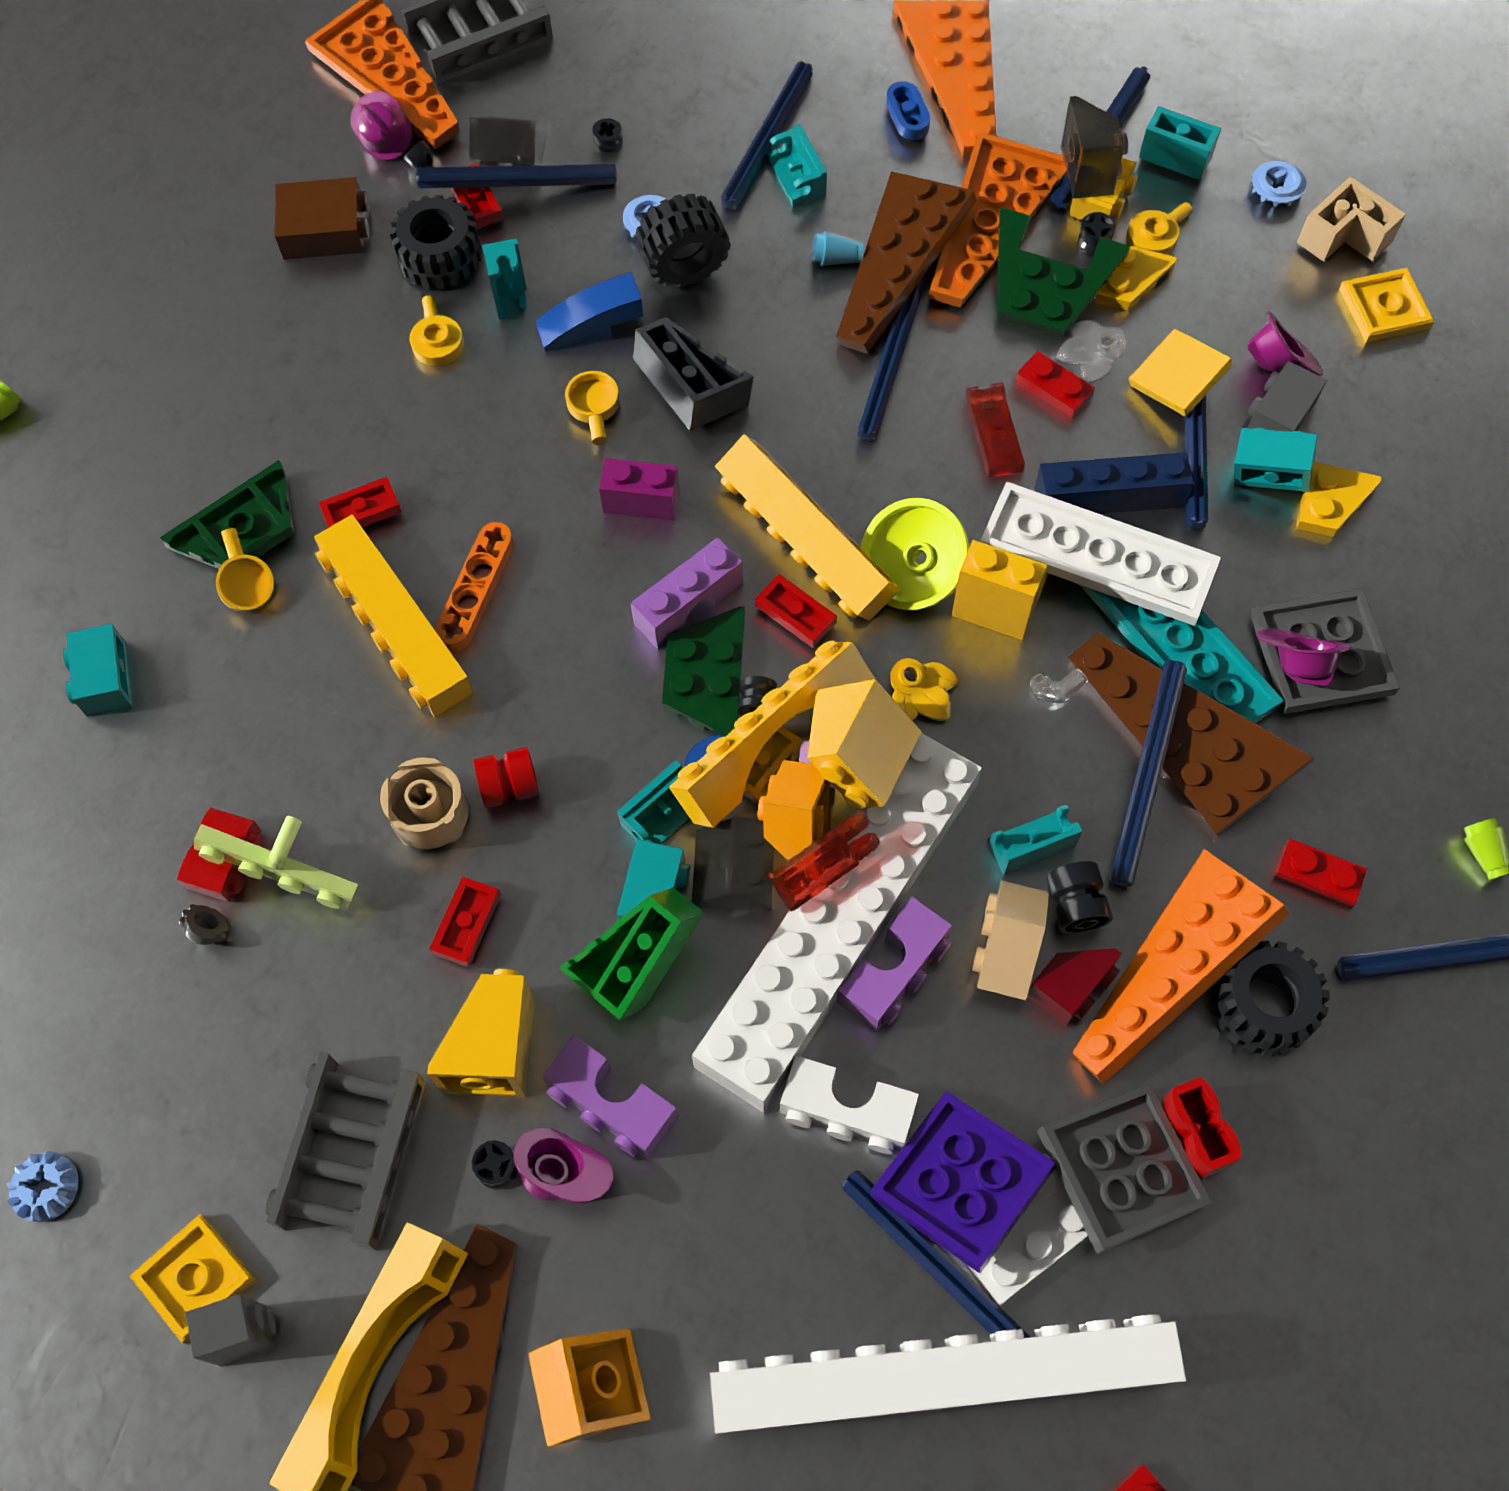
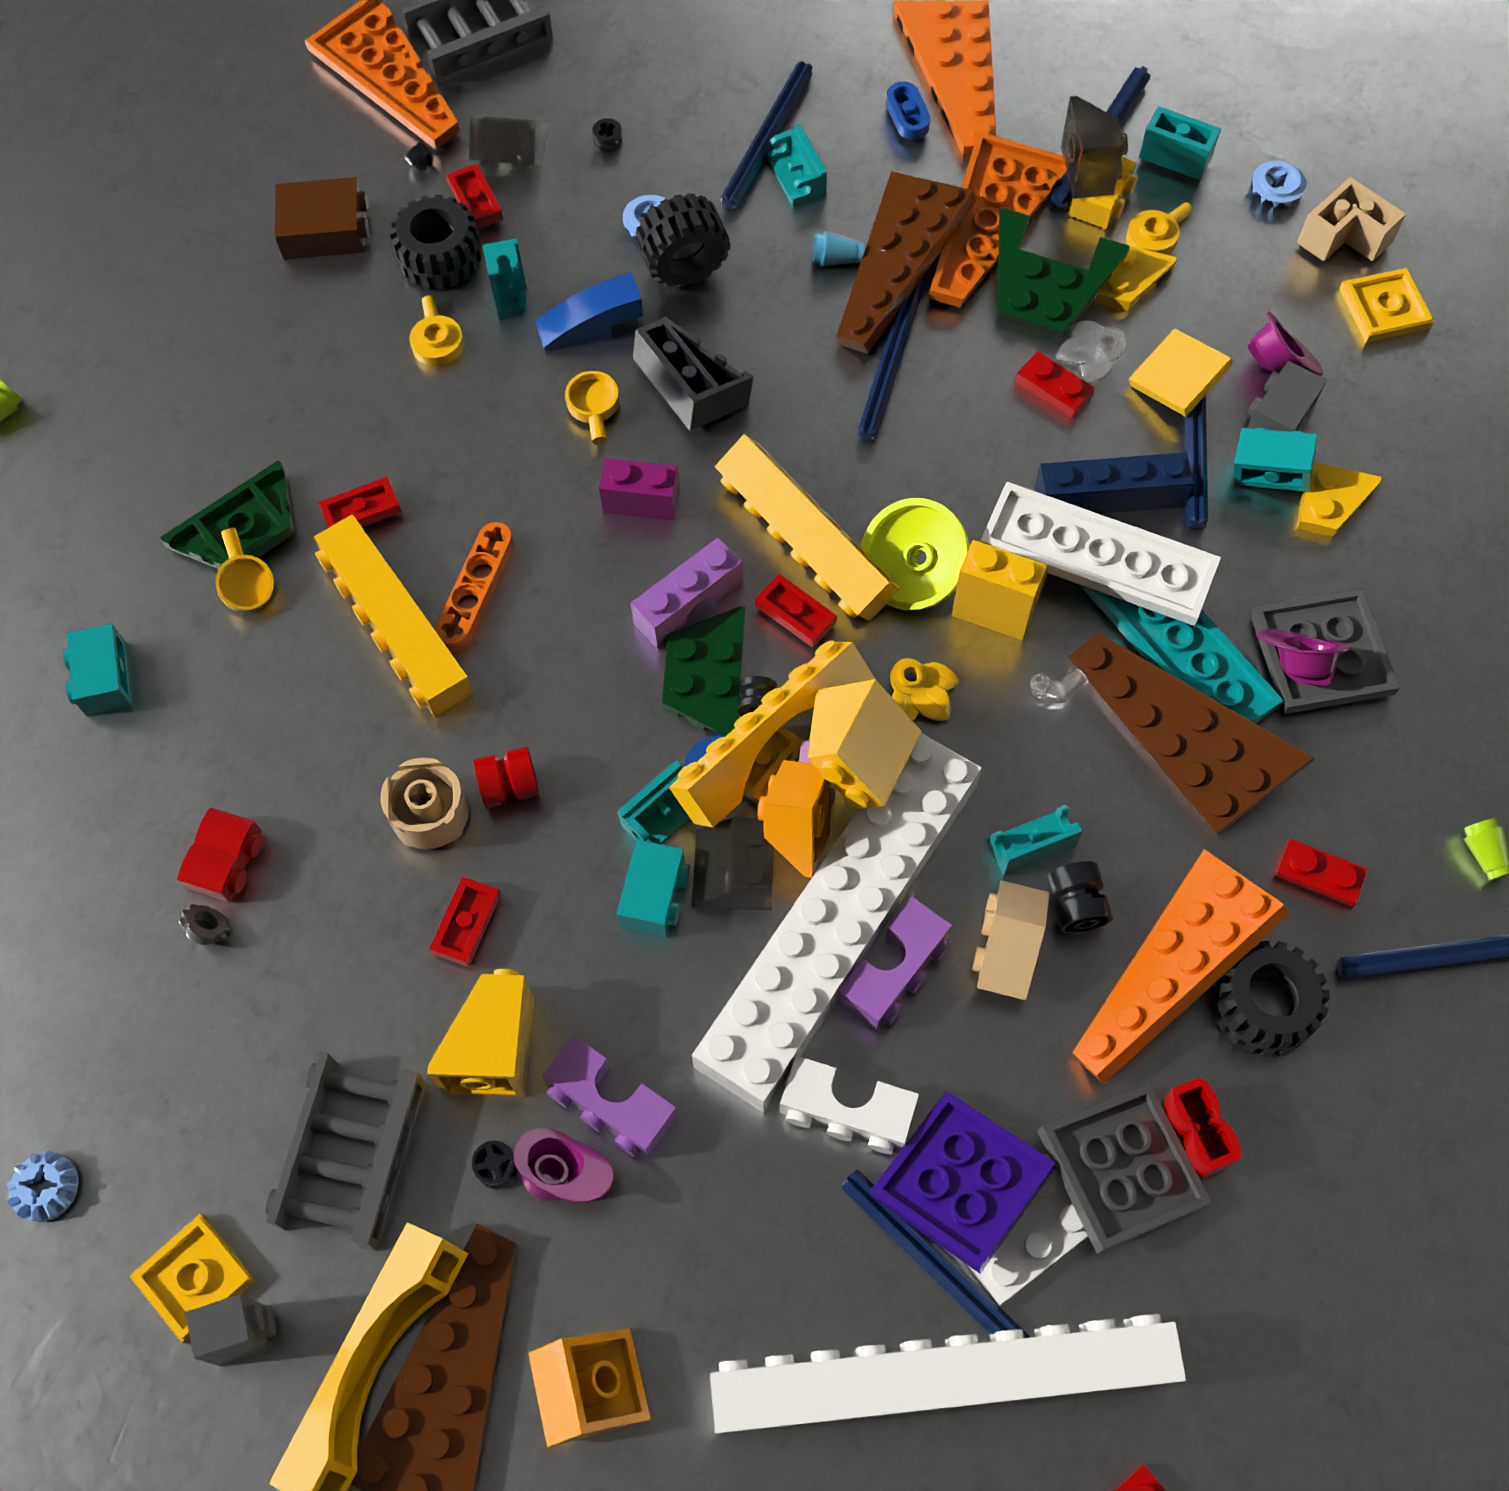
yellowish green plate [194,816,358,909] -> none
magenta piece [351,91,412,161] -> none
dark blue axle [416,164,617,189] -> none
green wedge [559,887,704,1020] -> none
clear red hinge [768,812,880,912] -> none
clear red plate [966,382,1025,478] -> none
dark red slope [1027,948,1122,1026] -> none
black wheel [1077,212,1116,257] -> none
dark blue axle [1110,660,1187,887] -> none

